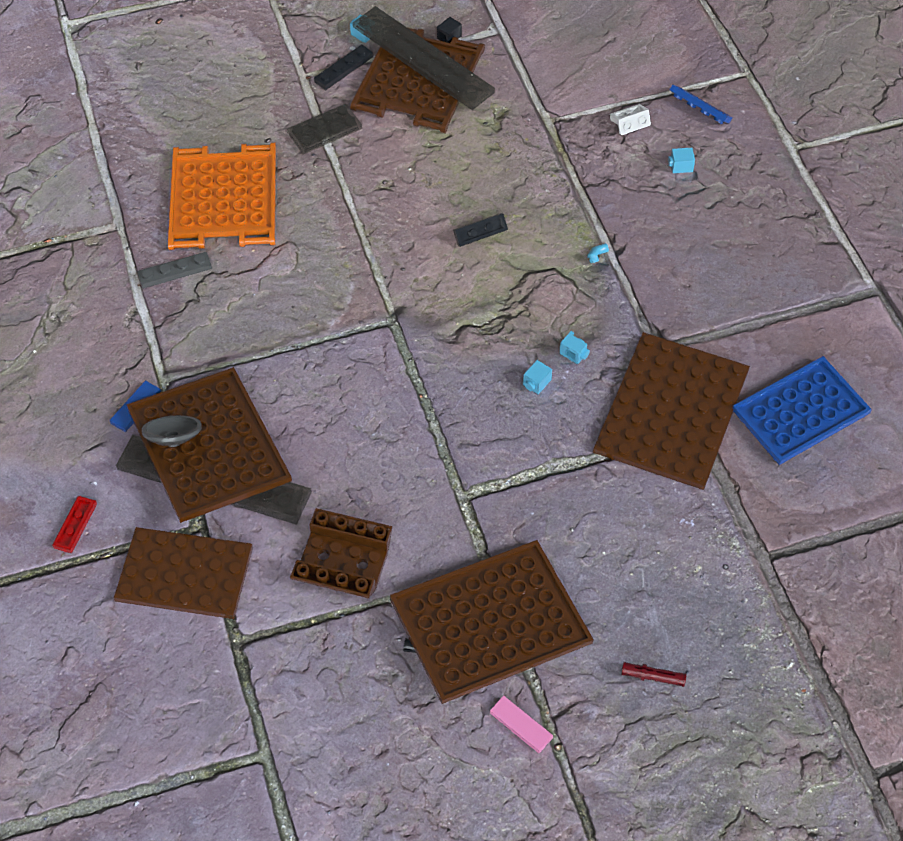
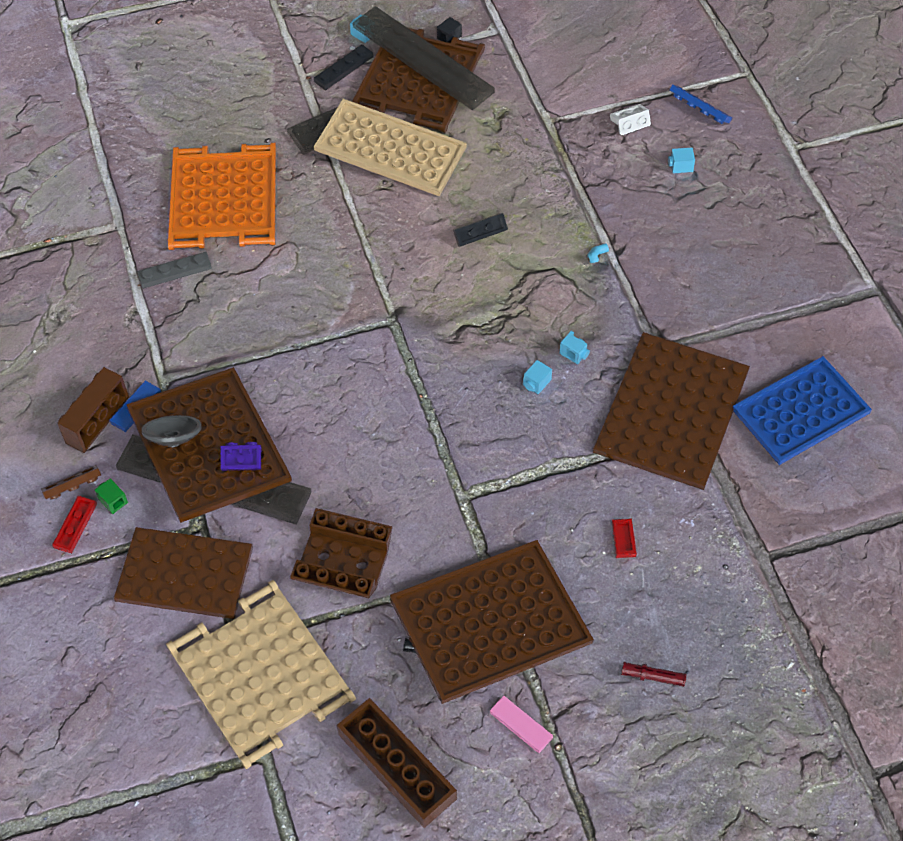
none -> reddish brown plate [41,465,101,500]
none -> reddish brown brick [57,367,129,453]
none -> green brick [95,478,128,515]
none -> tan plate [166,580,356,769]
none -> dark purple bracket [221,442,262,471]
none -> tan plate [314,99,467,196]
none -> reddish brown brick [337,698,457,828]
none -> red tile [612,519,637,558]

